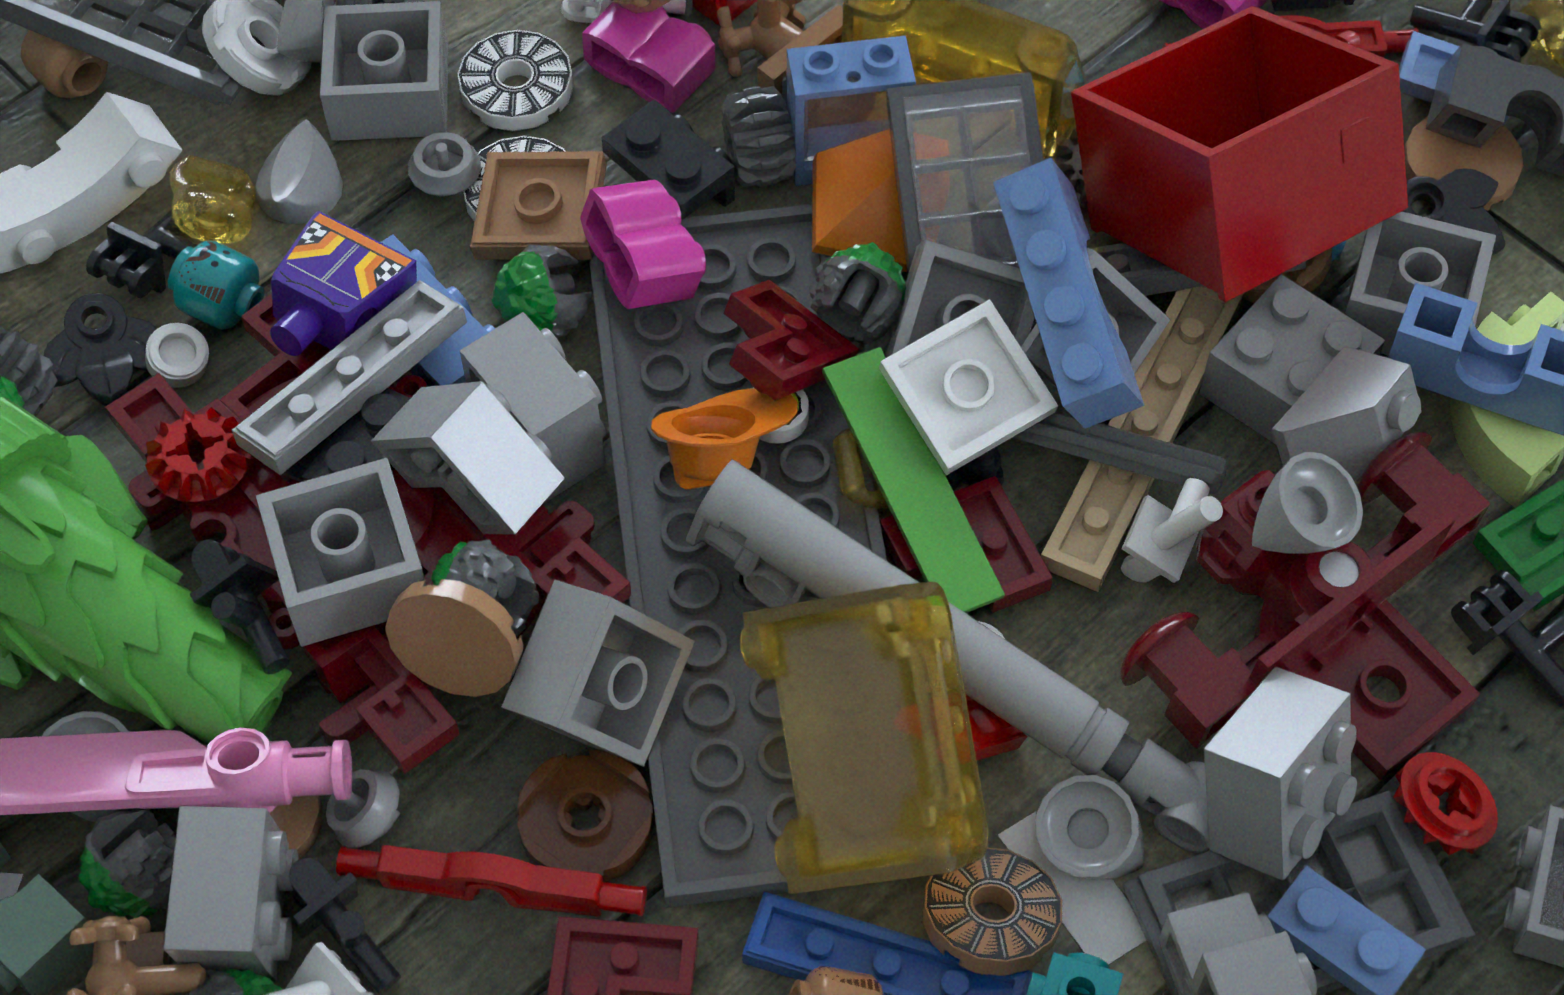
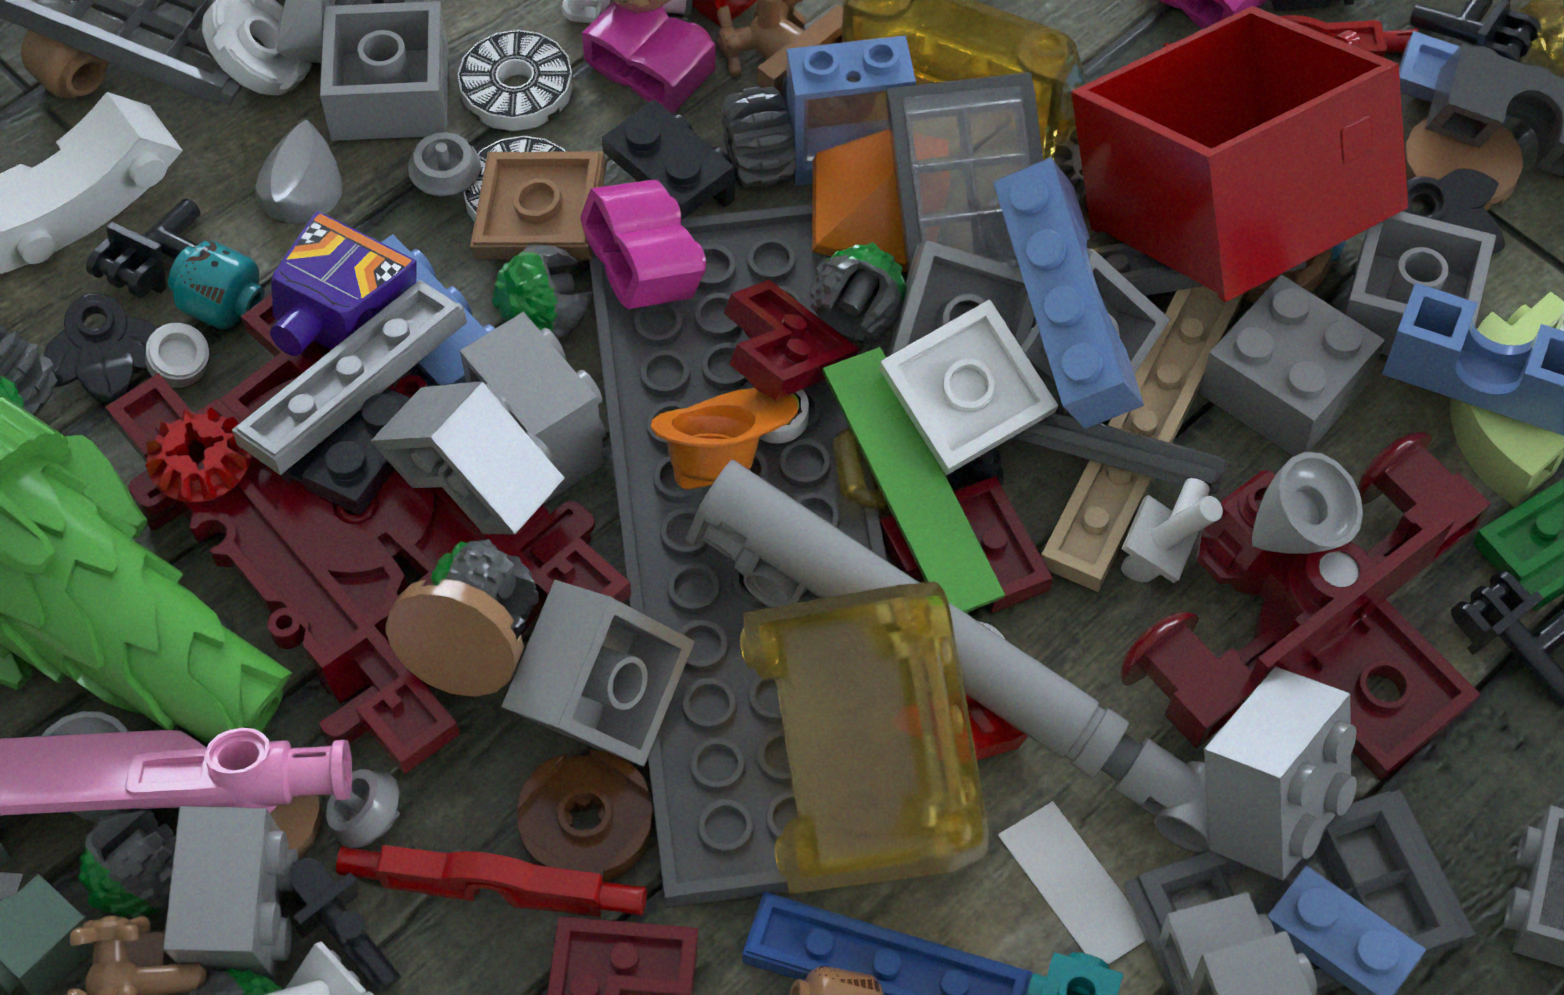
clear yellow piece [170,155,256,244] -> none
black arm [190,540,290,674] -> none
light grey brick [256,458,426,647] -> none
tile [922,847,1062,976] -> none
light grey piece [1035,775,1145,880] -> none
light grey slope [1272,346,1422,482] -> none
red gear [1393,752,1498,855] -> none

